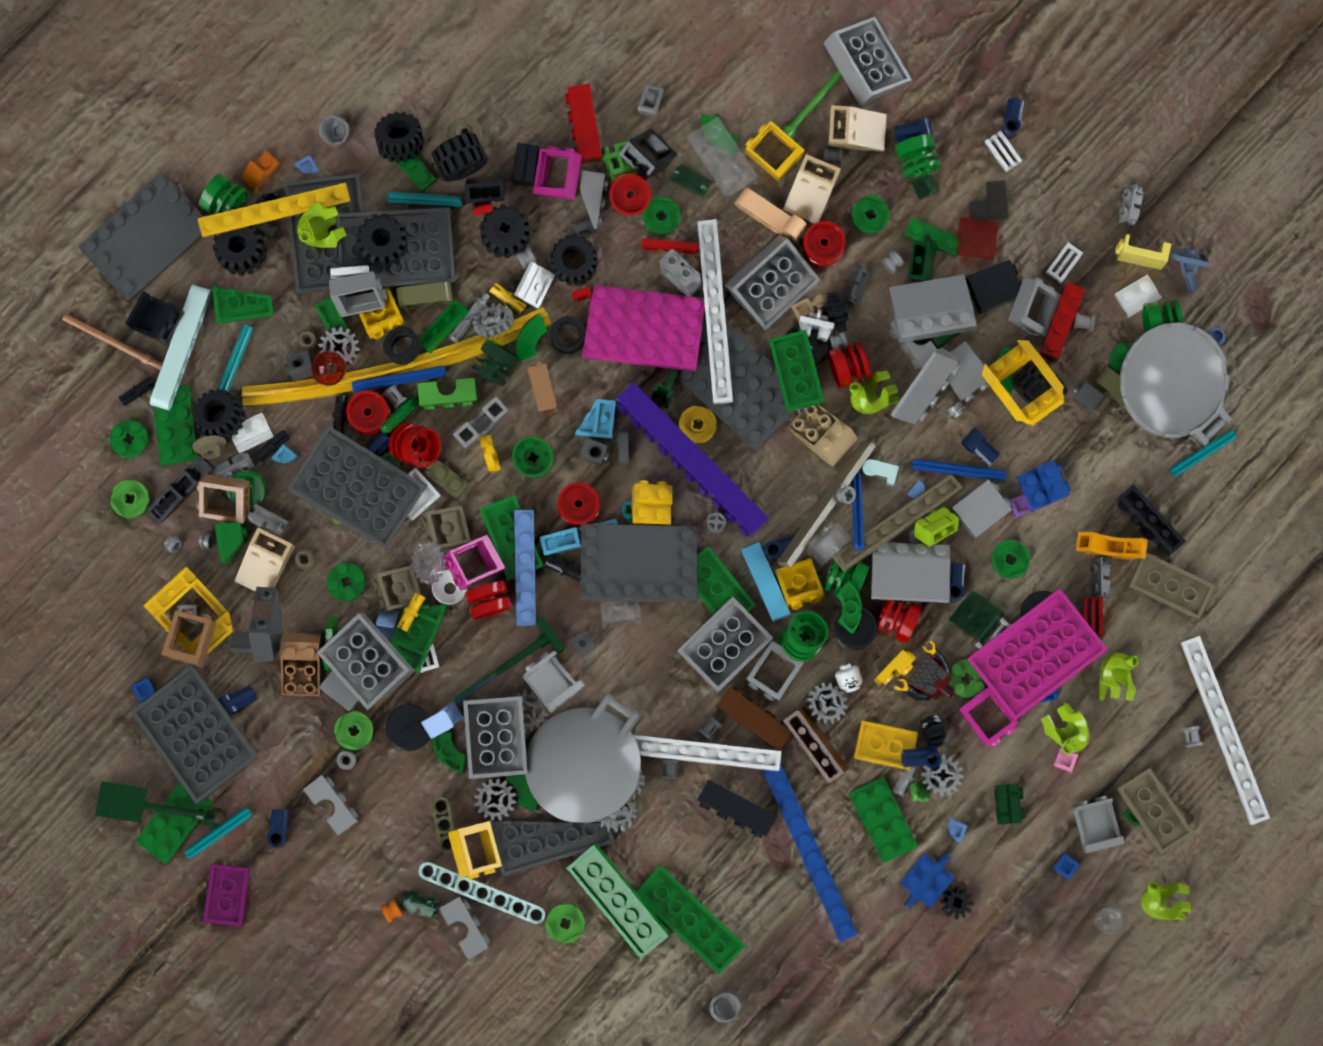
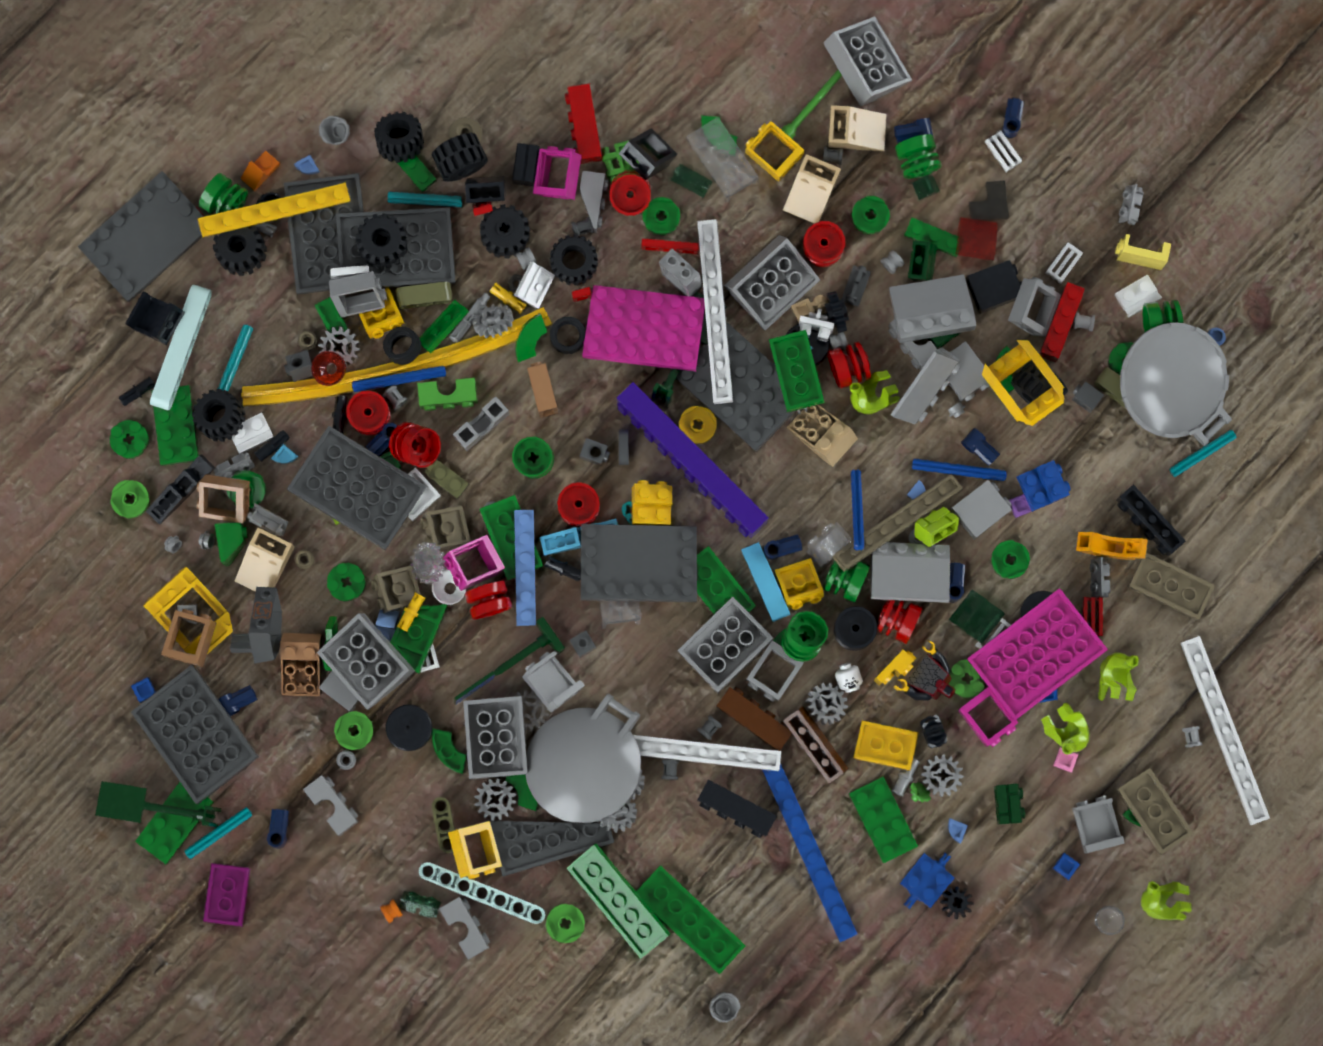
nougat bar [62,314,163,370] -> none
dark tan piece [192,435,227,460] -> none
green wing [212,286,274,324] -> none
lime piece [297,202,347,248] -> none
green axle [380,395,419,434] -> none
light blue slope [421,701,464,739] -> none
clear green wheel [470,338,521,387] -> none
yellow plate [479,434,501,473] -> none
medium azure wing [575,399,616,440] -> none
light grey slope [638,85,664,118] -> none
light grey wheel [707,512,726,533] -> none
light nougat beam [734,188,807,244] -> none
dark tan tile [777,441,876,567] -> none
light grey bush [836,486,856,504] -> none
green tile [836,579,862,634] -> none
light aqua leg [862,459,899,487] -> none
dark blue piece [901,744,942,769] -> none
sand blue piece [1169,247,1209,292] -> none

